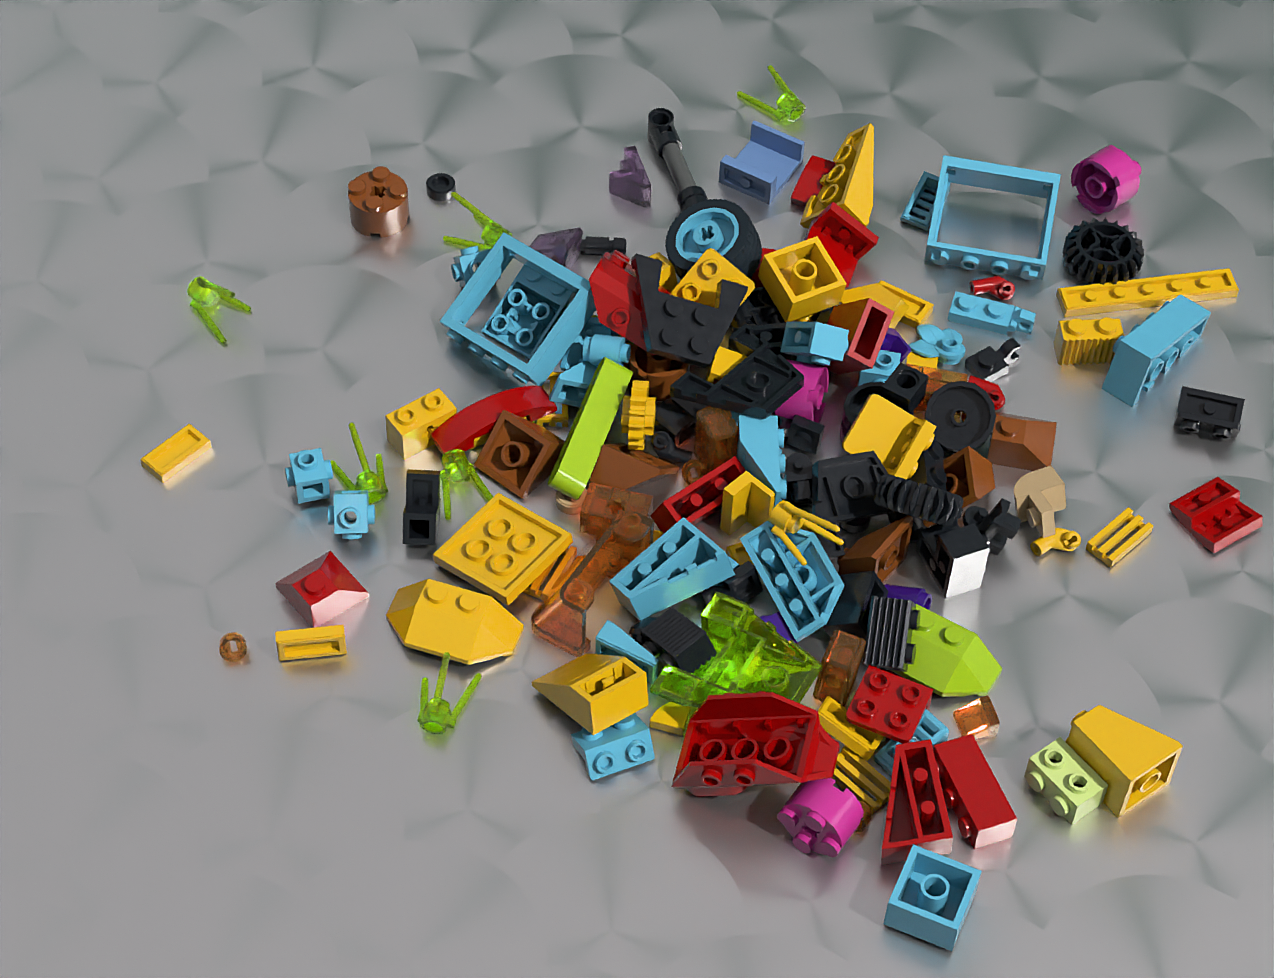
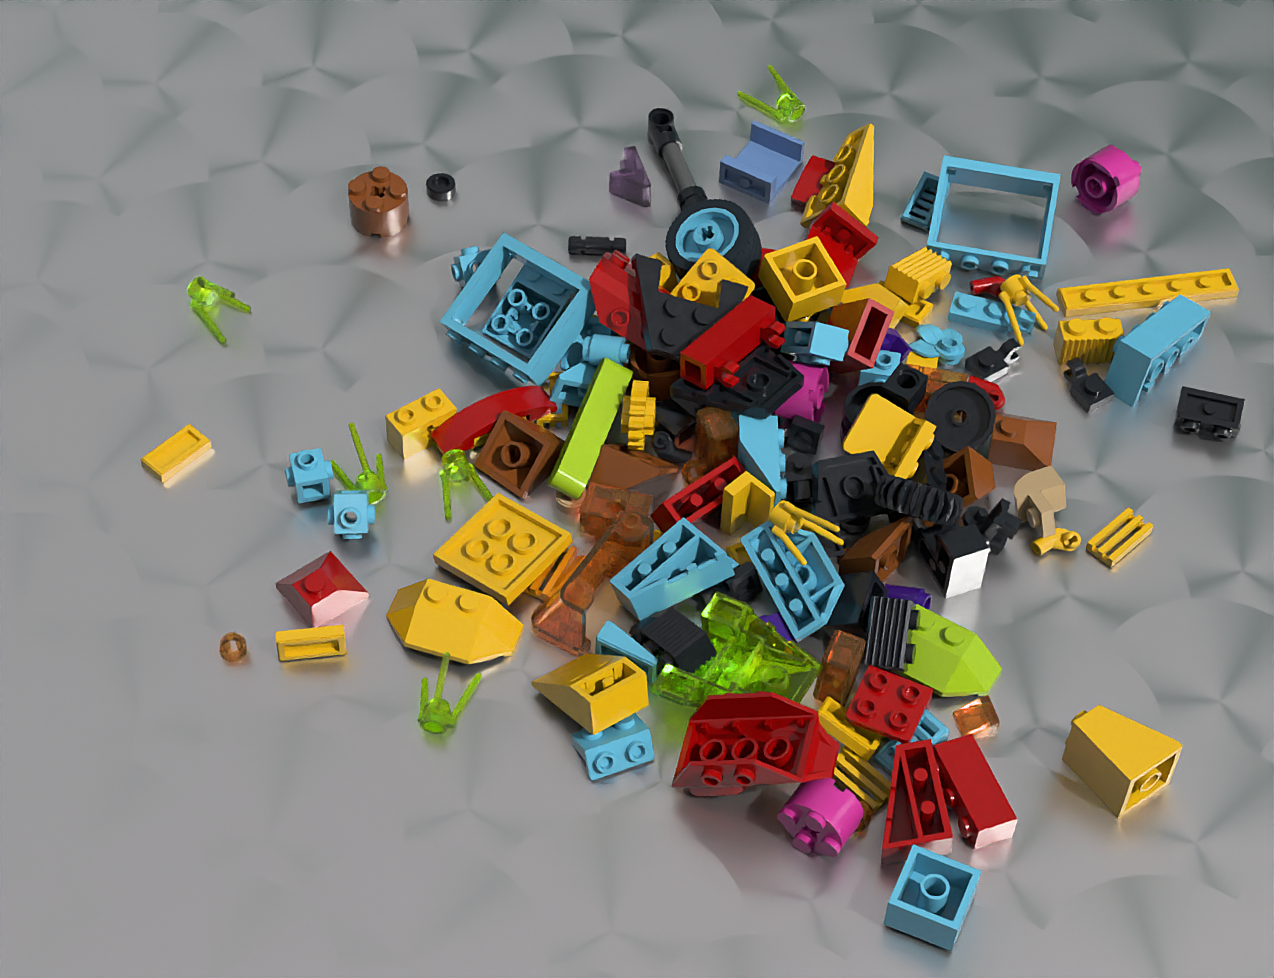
black brick [403,469,441,546] -> none
clear neon green plant [443,192,513,250] -> none
clear purple slope [529,227,583,269] -> none
yellow tile [649,700,692,736] -> none
yellowish green brick [1024,737,1108,825] -> none
black gear [1062,217,1144,285] -> none
red slope [1169,477,1263,553] -> none
none -> red brick [680,295,786,390]
none -> yellow brick [883,247,952,305]
none -> yellow plant [998,274,1059,346]
none -> black plate [1063,357,1115,413]

